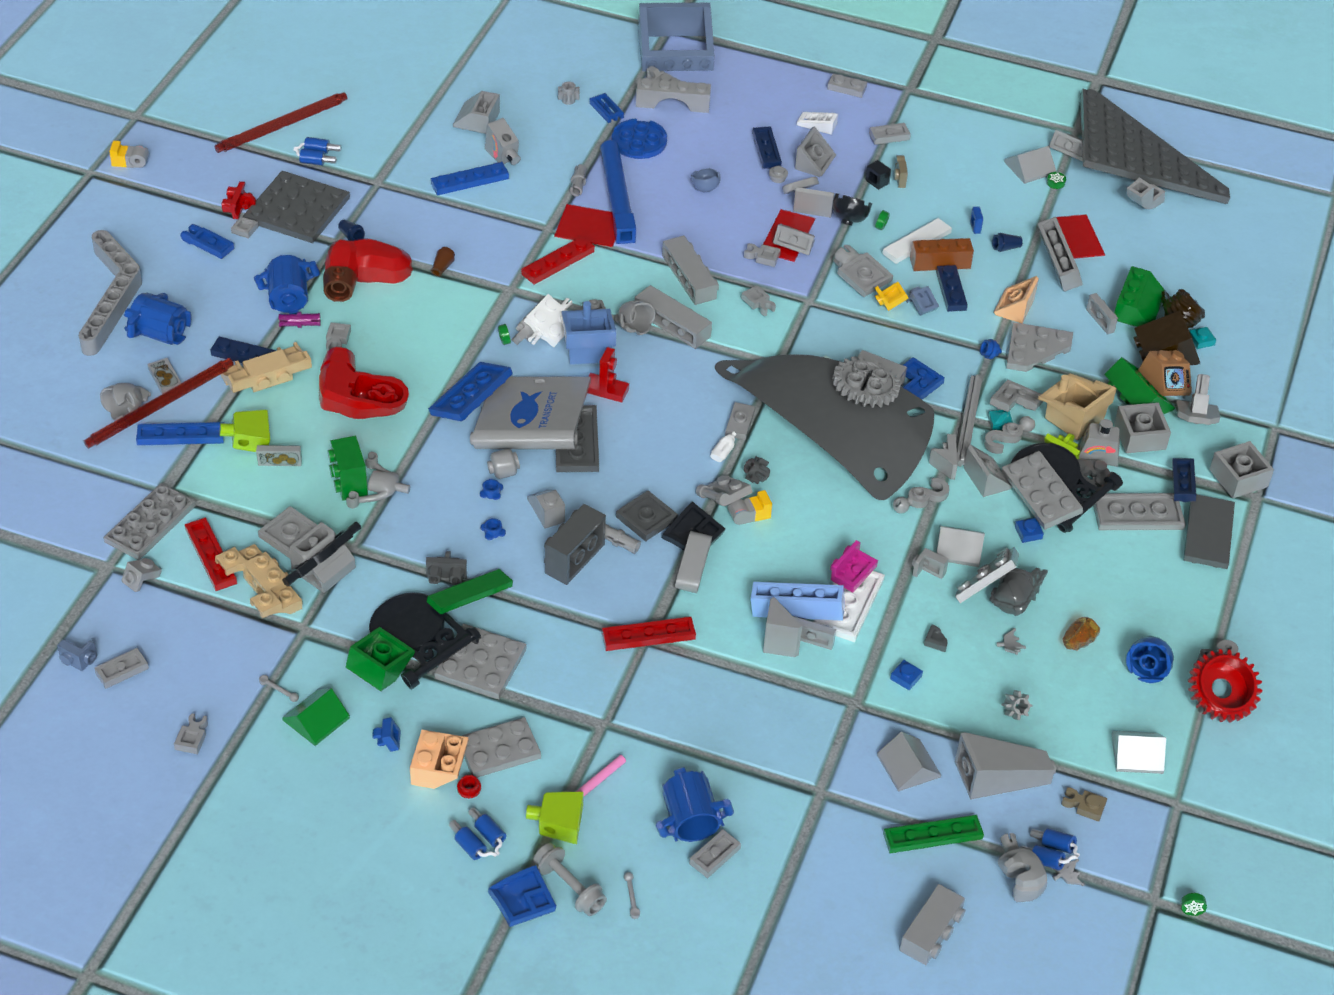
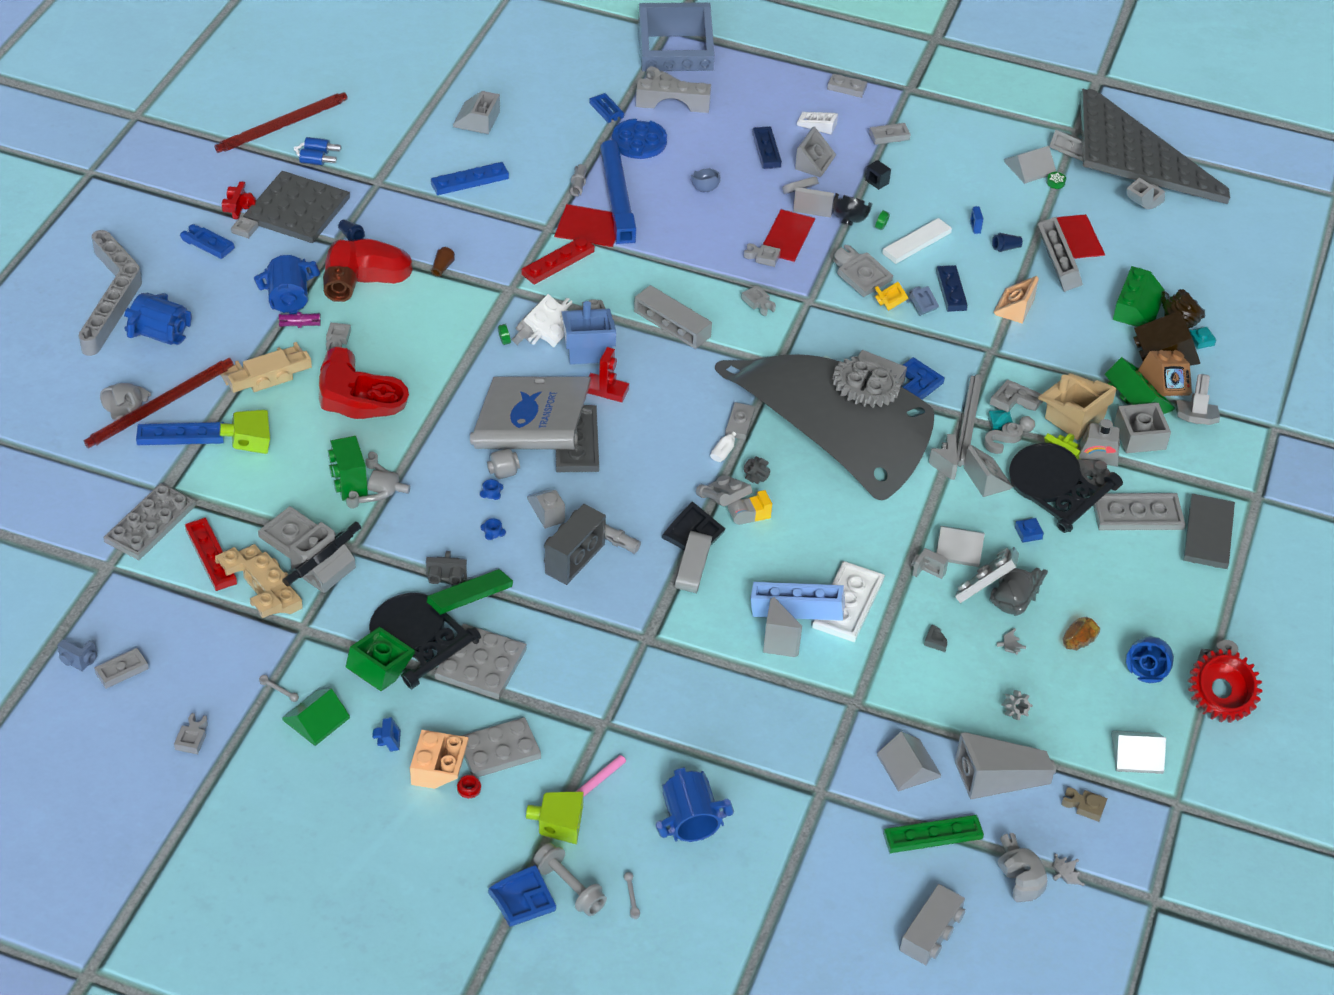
leg [109,141,149,168] -> none
light grey bracket [122,558,162,592] -> none
tile [147,358,183,395] -> none
dark blue plate [210,336,276,363] -> none
tile [256,445,302,466] -> none
blue plate [428,362,513,422] -> none
blue piece [449,808,507,860] -> none
light grey torso [485,118,521,165] -> none
light grey gear [558,82,580,105] -> none
red plate [602,617,696,651] -> none
light grey helmet [614,300,656,335] -> none
dark grey plate [616,491,678,541] -> none
light grey brick [662,236,719,305] -> none
light grey plate [689,829,741,878] -> none
light grey plate [769,166,788,183] -> none
light grey plate [773,224,815,255] -> none
light grey plate [793,616,836,650] -> none
dark pink bracket [830,540,878,593] -> none
blue plate [890,660,923,691] -> none
light grey piece [892,478,949,514] -> none
dark tan plate [894,155,908,188] -> none
dark orange brick [910,238,974,271] -> none
blue plate [980,339,1002,359] -> none
light grey plate [1002,451,1083,530] -> none
light grey plate [1006,322,1073,372] -> none
blue piece [1019,828,1080,871] -> none
light grey plate [1086,293,1118,335] -> none
dark blue plate [1172,458,1196,502] -> none
green tile [1181,893,1207,916] -> none
light grey brick [1209,441,1274,498] -> none

